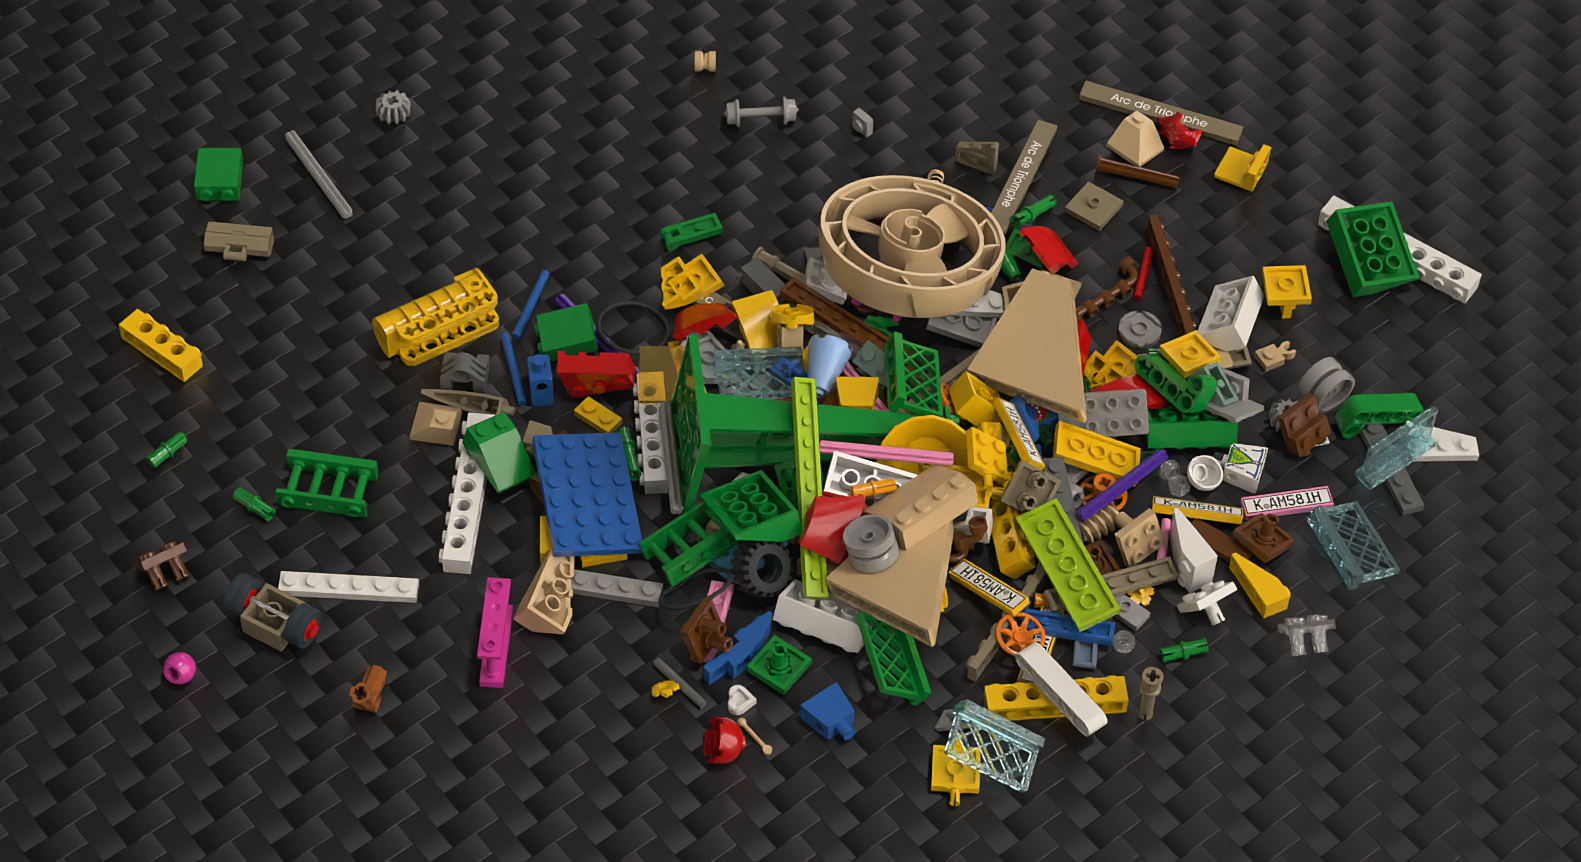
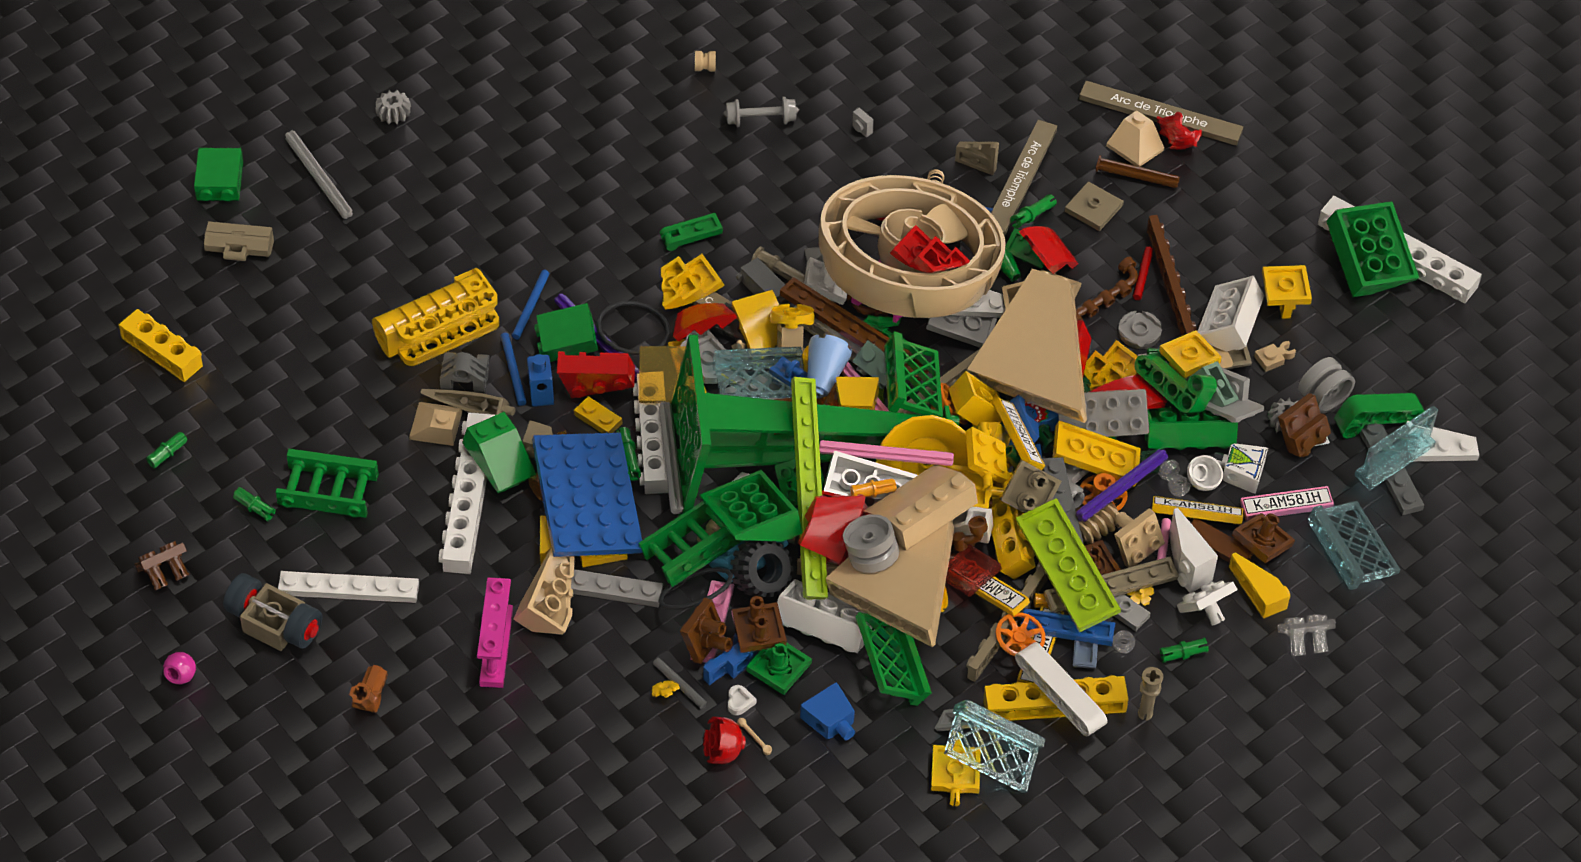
yellow bracket [1214,144,1271,192] -> none
none -> reddish brown plate [732,596,787,653]
none -> red slope [890,225,970,273]
none -> clear red tile [946,544,1002,597]

